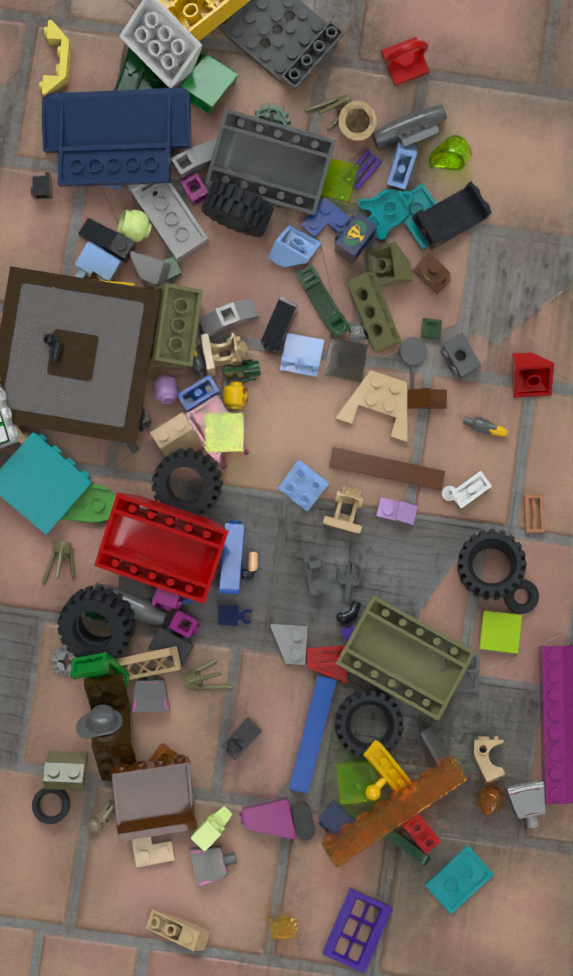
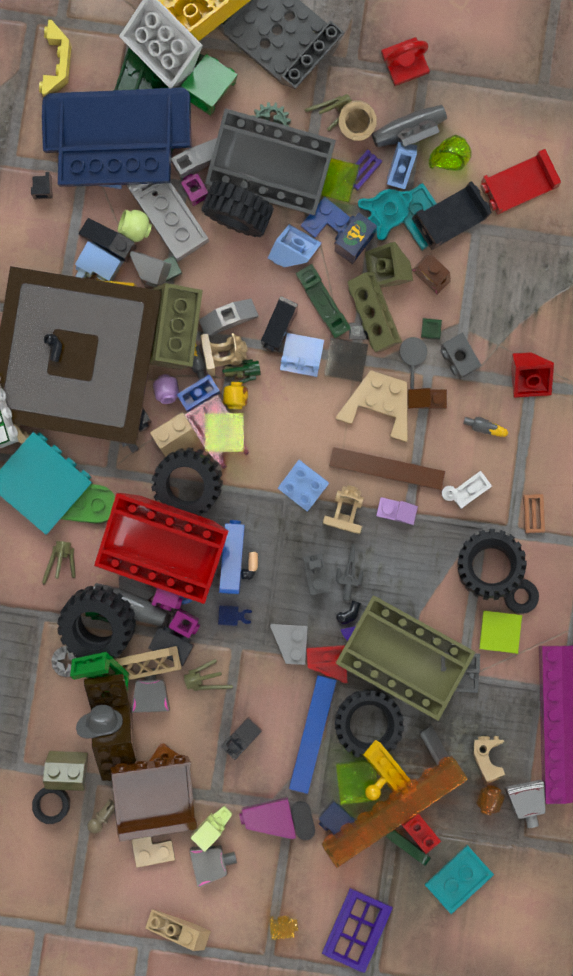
none -> red panel [480,149,561,215]

